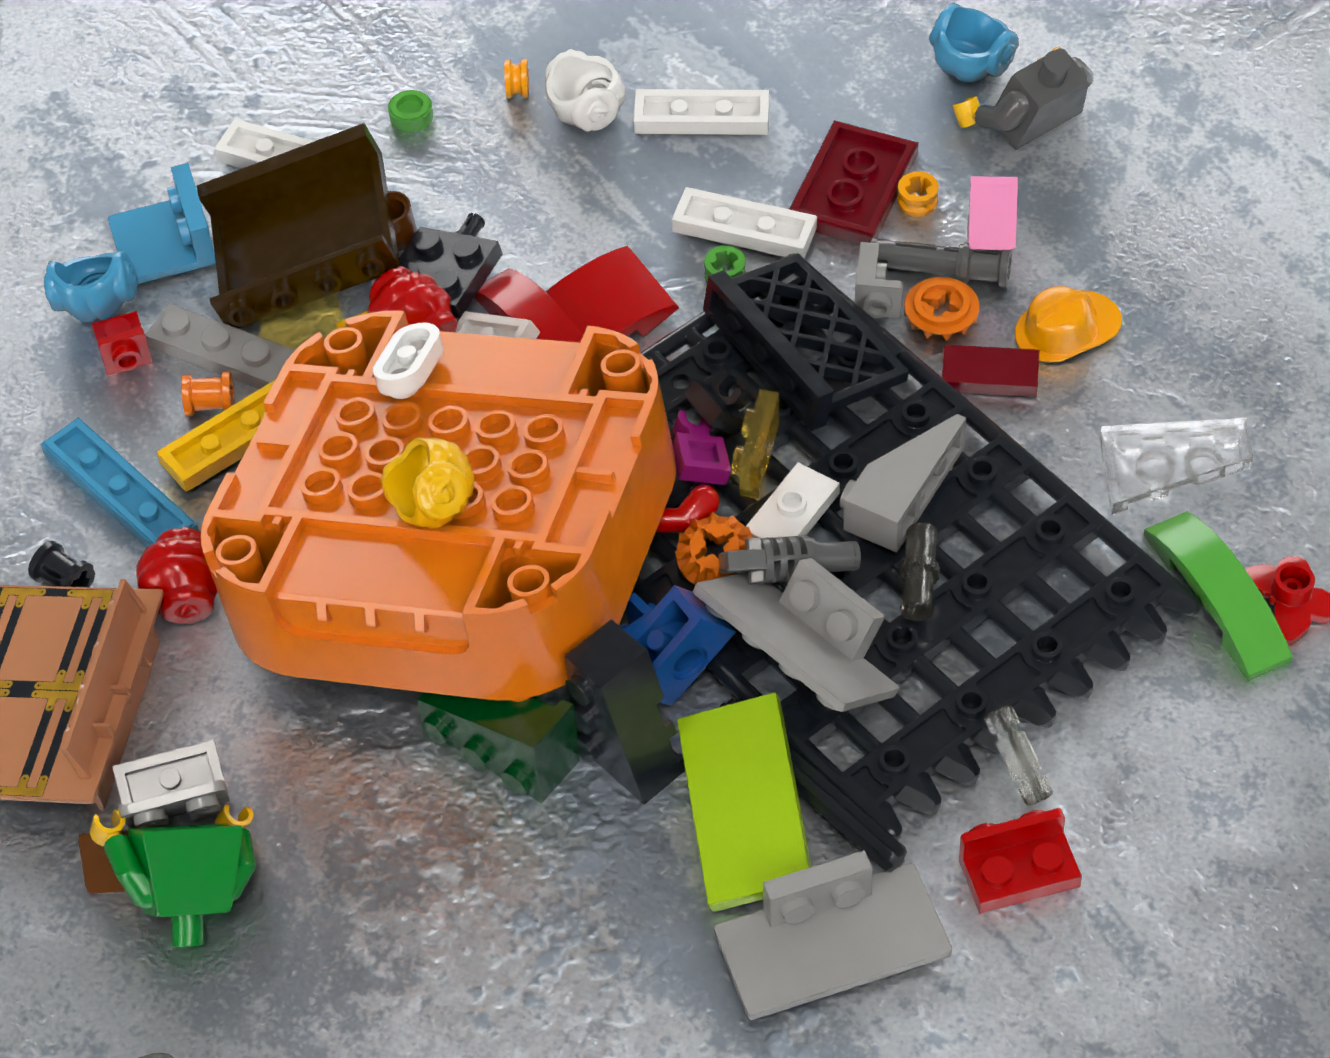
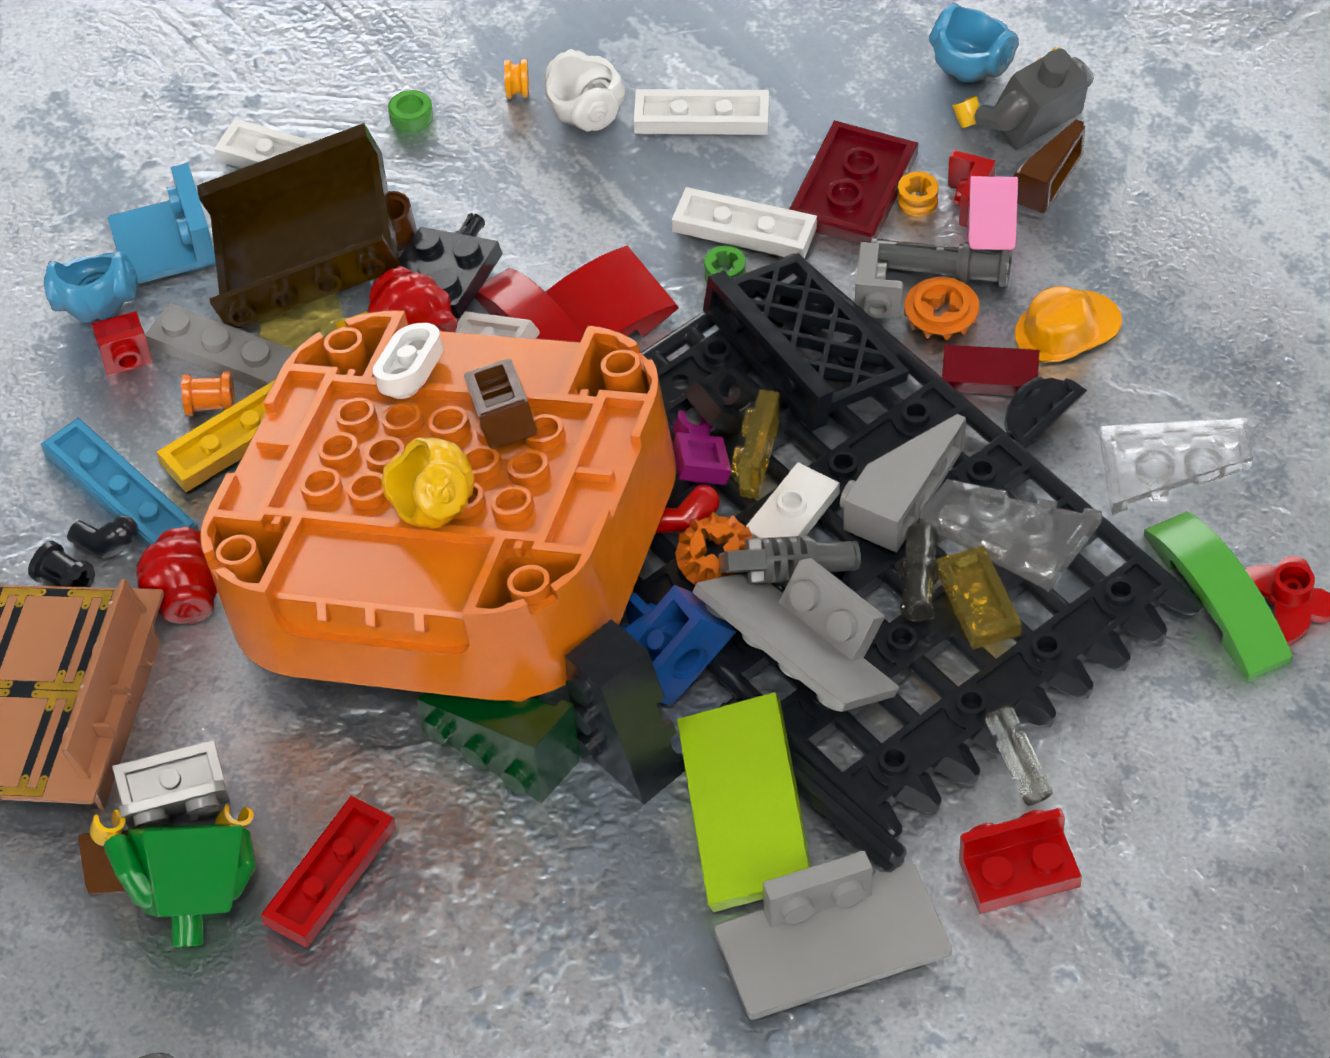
none -> black arm [67,515,138,559]
none -> red plate [261,796,396,948]
none -> reddish brown slope [464,358,537,449]
none -> clear wing [920,479,1102,591]
none -> clear yellow plate [936,545,1022,649]
none -> red bracket [948,150,996,227]
none -> black plate [1004,377,1087,449]
none -> reddish brown slope [1014,119,1085,213]

